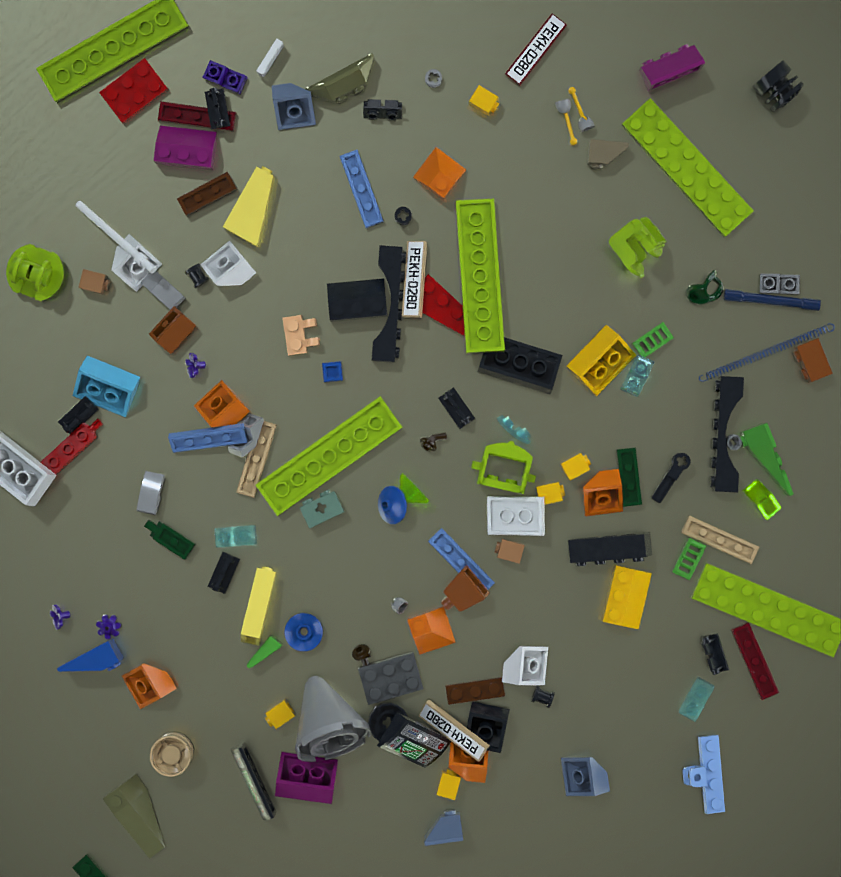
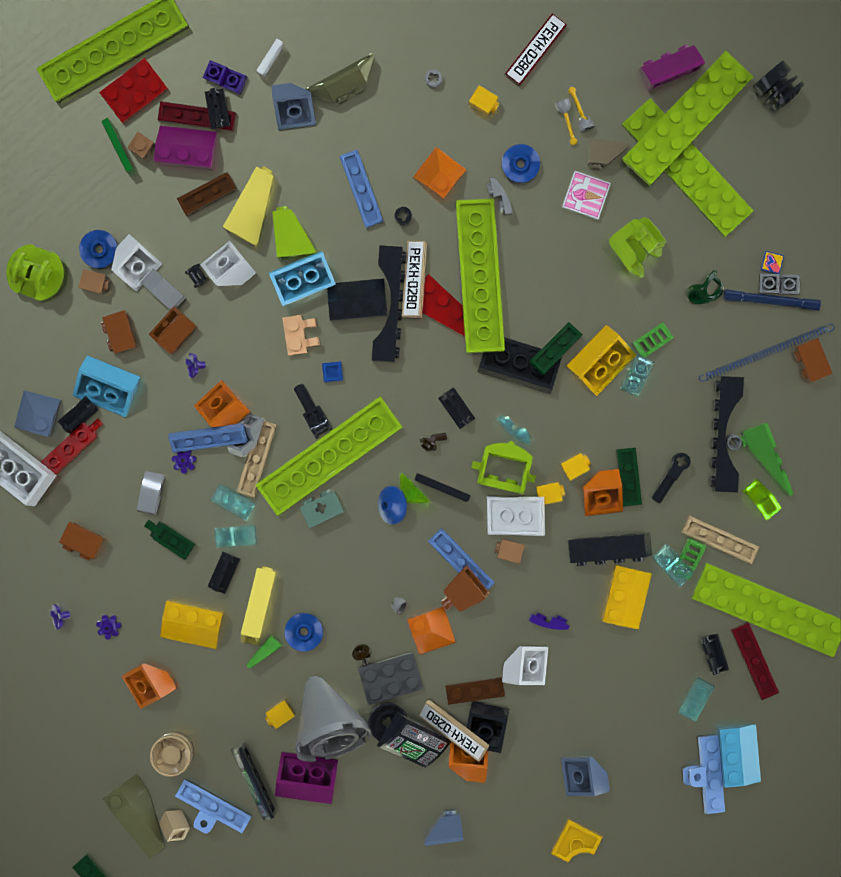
blue slope [57,638,124,672] -> none
white bar [75,201,157,274] -> none
black hinge [363,99,402,120] -> none
yellow brick [436,769,461,800] -> none
black bush [531,686,555,708] -> none
none -> sand blue slope [14,390,61,437]
none -> dark orange brick [59,521,106,561]
none -> blue dish [79,230,117,268]
none -> dark orange brick [101,310,138,355]
none -> green tile [102,117,135,174]
none -> medium nougat brick [127,132,155,161]
none -> tan panel [159,810,190,842]
none -> yellow slope [160,599,224,649]
none -> dark purple plant [171,450,197,474]
none -> light blue plate [175,779,252,834]
none -> clear light blue slope [210,484,255,520]
none -> medium azure slope [269,251,336,306]
none -> lime slope [272,206,317,261]
none -> black connector [294,383,333,439]
none -> black tile [415,473,471,502]
none -> light grey slope [487,177,513,216]
none -> blue dish [502,144,540,183]
none -> dark purple slope [528,612,570,630]
none -> dark green plate [529,322,583,376]
none -> yellow tile [551,819,603,863]
none -> tile [562,171,611,220]
none -> lime plate [622,51,754,186]
none -> clear light blue slope [653,544,694,587]
none -> medium azure slope [717,724,761,787]
none -> tile [760,251,784,274]

